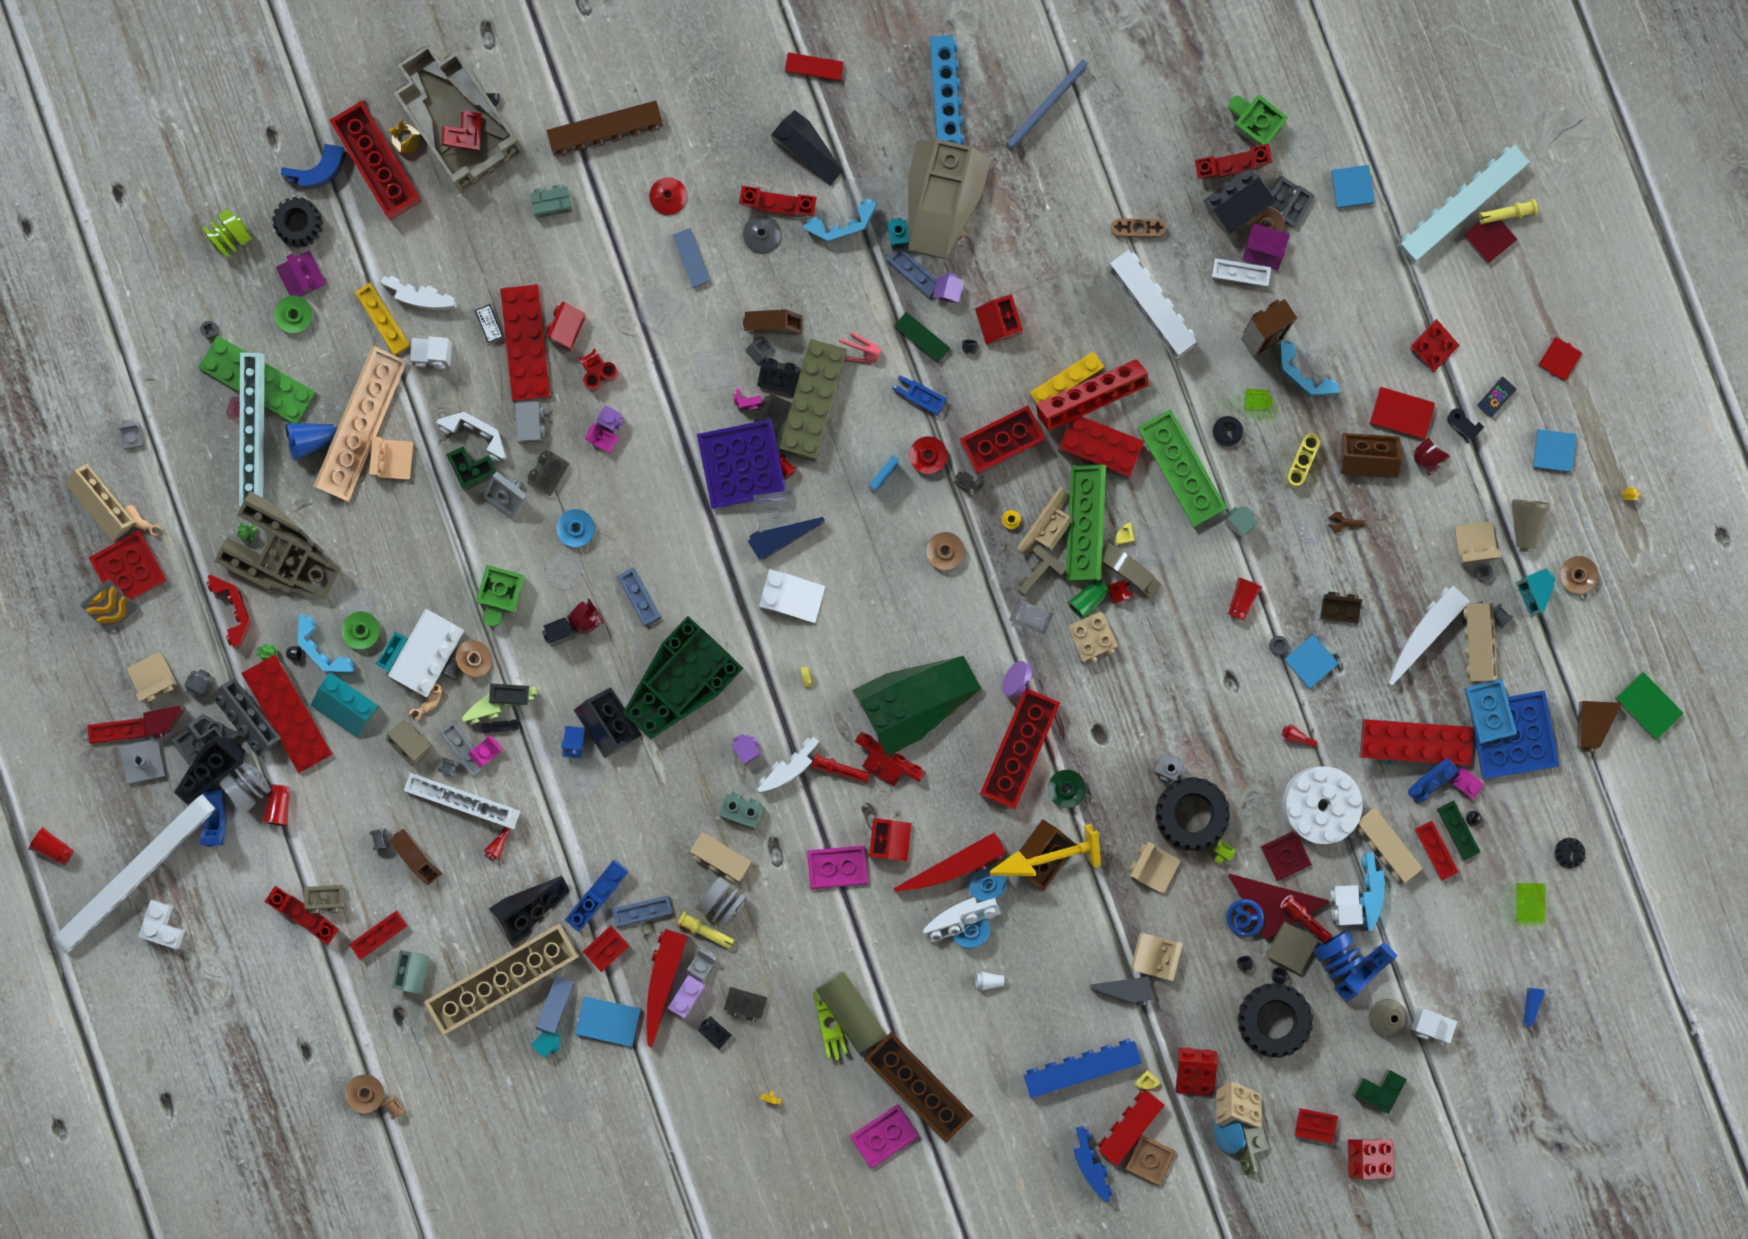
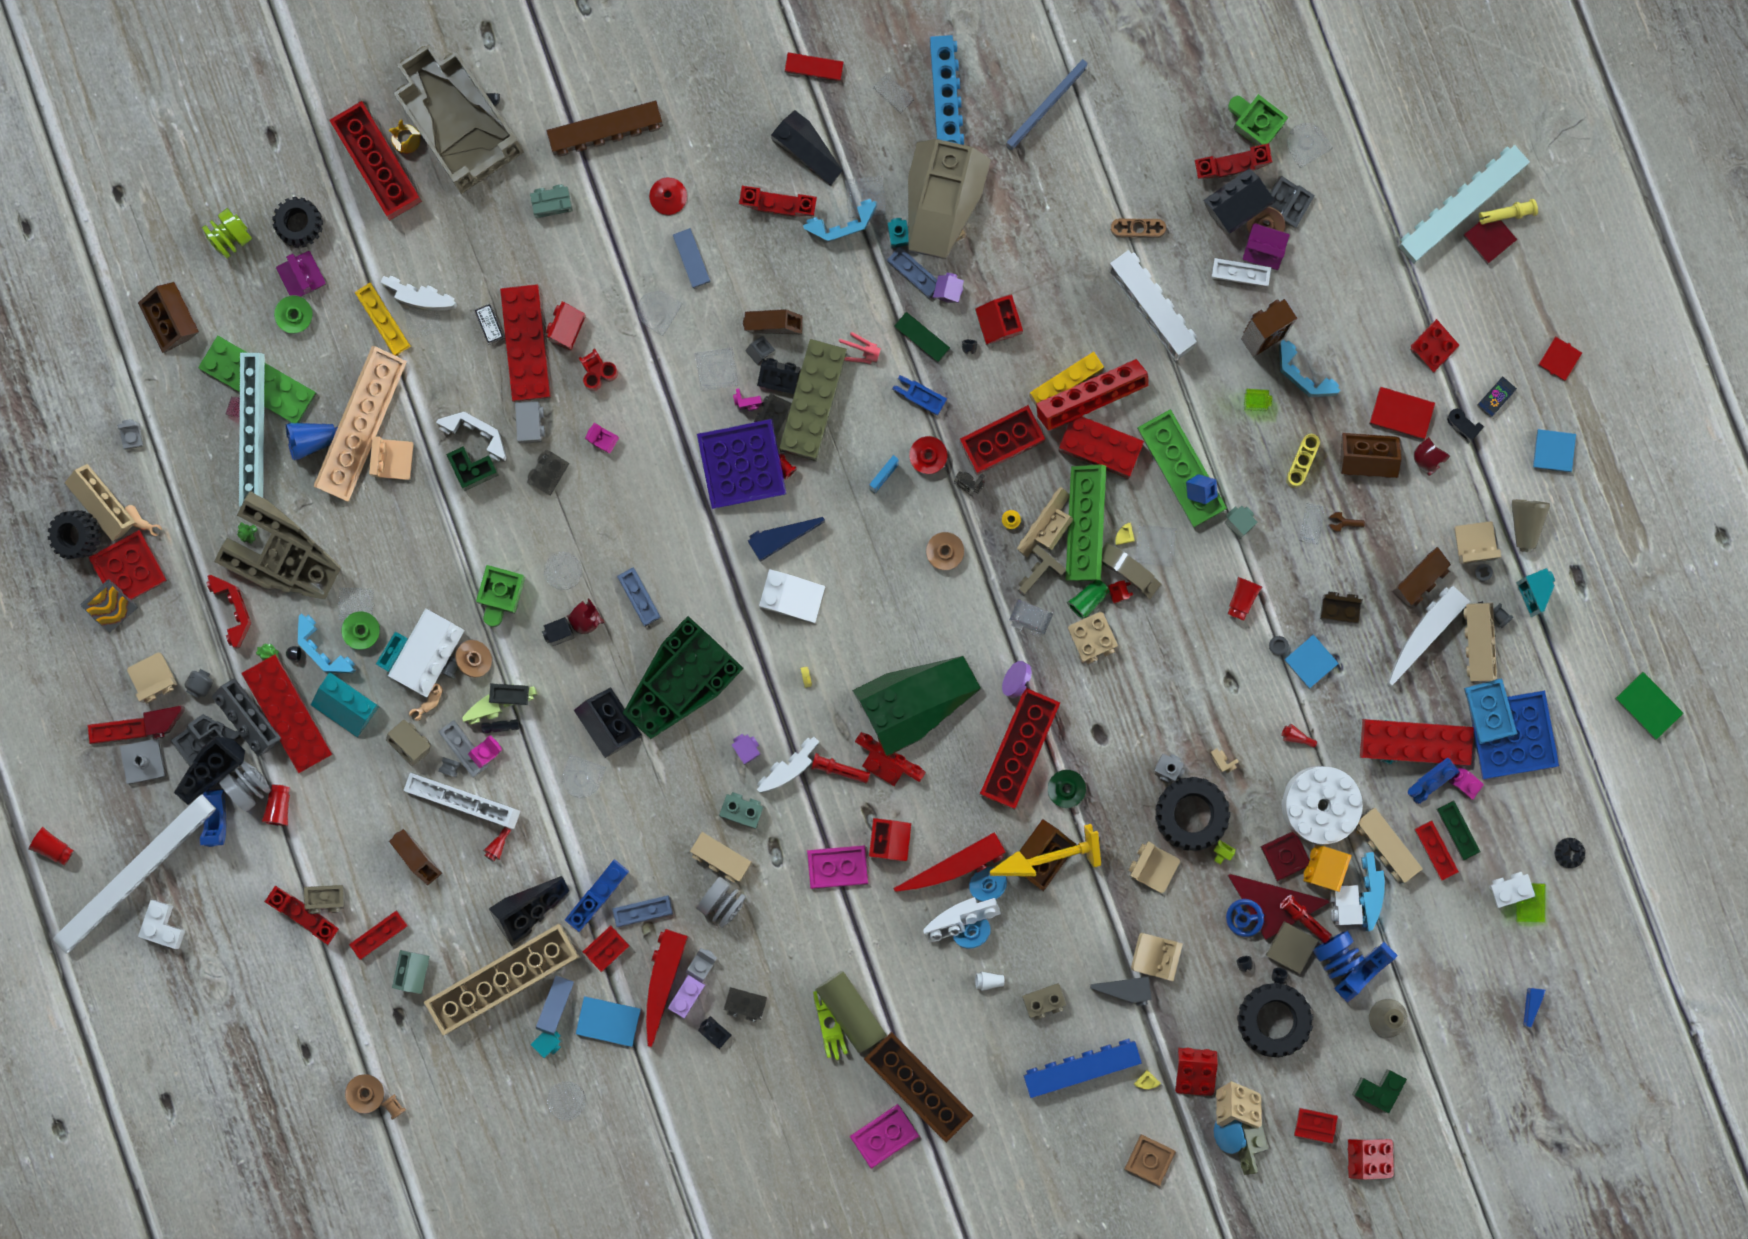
dark grey bush [200,321,219,339] -> none
blue arch [280,144,346,189] -> none
dark grey bush [370,828,390,851] -> none
white brick [410,336,452,369] -> none
plate [441,110,482,152] -> none
light grey tile [483,472,527,520] -> none
dark azure dish [556,509,595,547] -> none
blue brick [561,726,586,758] -> none
medium lavender brick [596,405,624,433] -> none
light yellow pin [676,910,734,950] -> none
dark grey dish [743,215,781,253] -> none
clear tile [753,490,796,530] -> none
yellow piece [760,1091,782,1105] -> none
blue slope [1073,1126,1112,1202] -> none
red brick [1098,1089,1165,1166] -> none
black gear [1212,416,1243,447] -> none
dark azure tile [1331,165,1375,208] -> none
white brick [1411,1008,1457,1046] -> none
black hinge [1465,811,1482,826] -> none
medium nougat dish [1560,556,1598,594] -> none
reddish brown slope [1577,701,1621,752] -> none
yellow plate [1621,487,1641,500] -> none
none -> black tyre [47,510,102,559]
none -> reddish brown slope [138,282,199,353]
none -> dark tan brick [1022,983,1066,1020]
none -> blue panel [1186,474,1218,504]
none -> tan bracket [1209,748,1239,773]
none -> light orange slope [1303,845,1352,892]
none -> reddish brown slope [1392,547,1451,607]
none -> white bracket [1489,872,1535,908]

